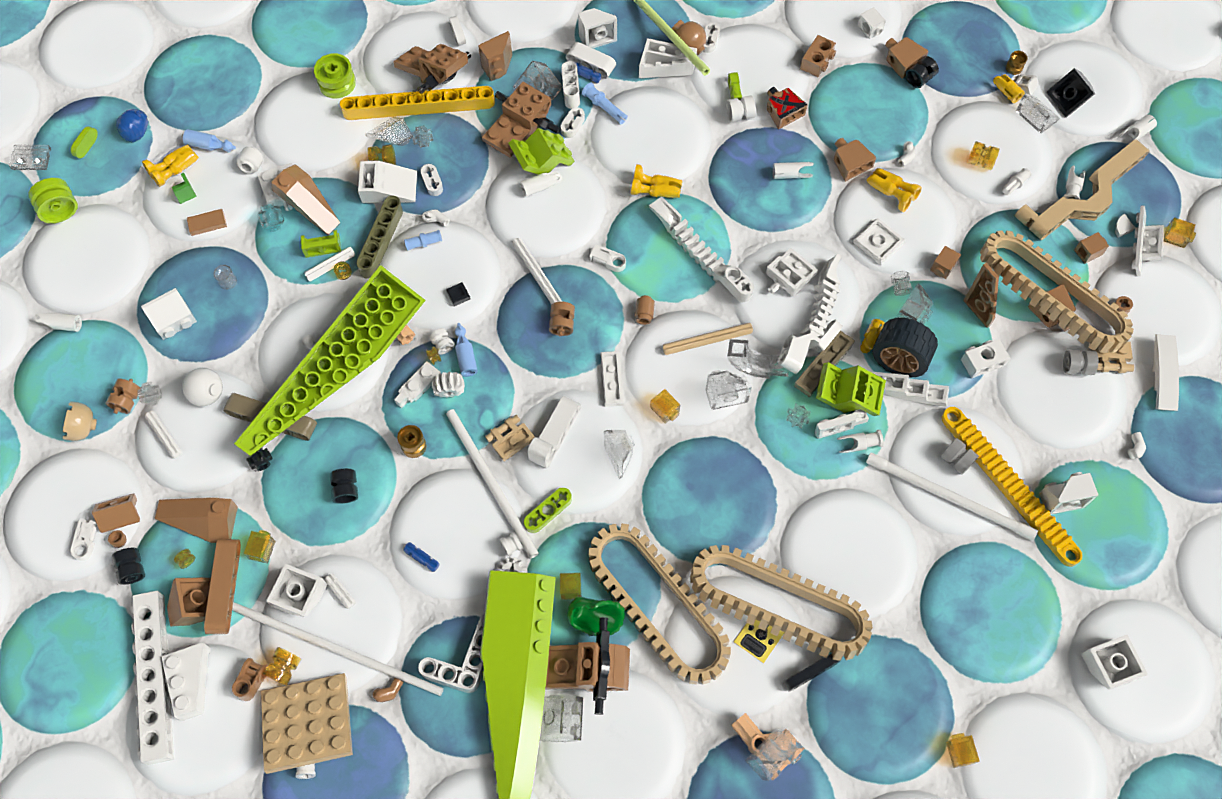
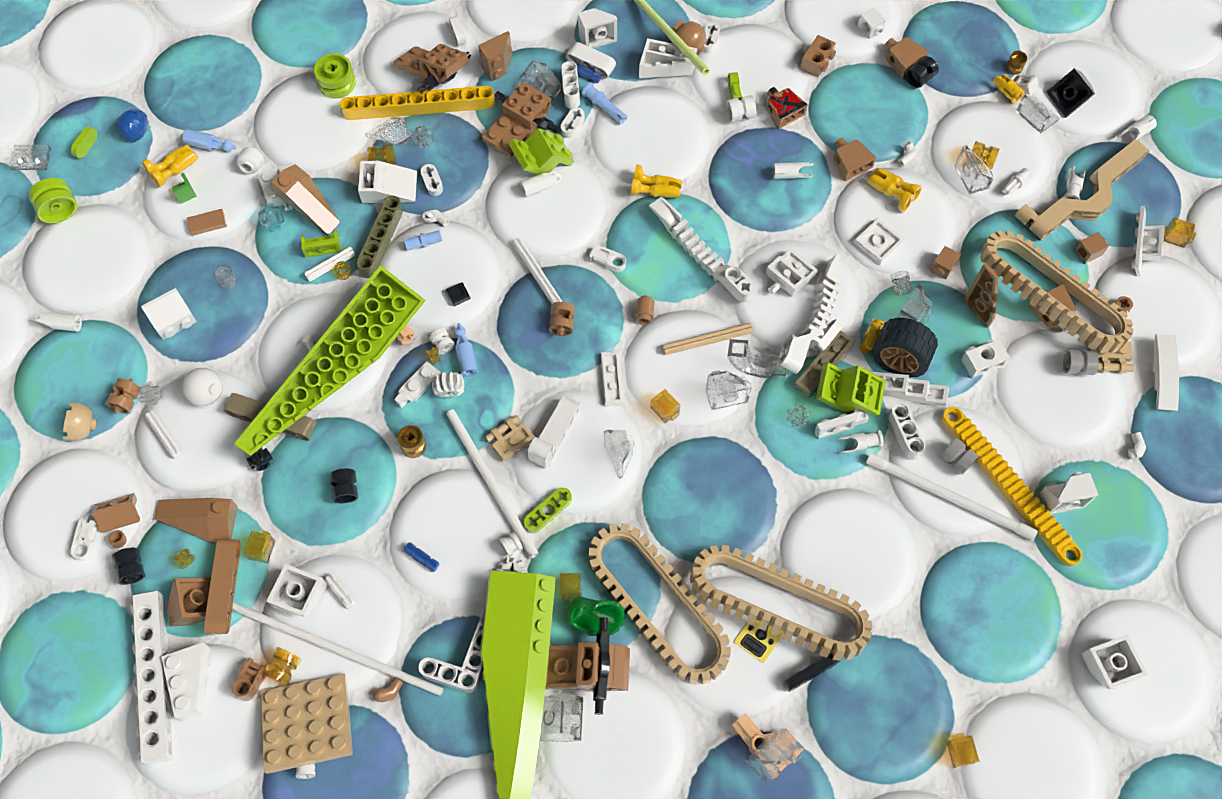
white tile [1115,214,1135,238] -> none
none -> white beam [888,403,925,460]
none -> clear slope [954,145,994,194]

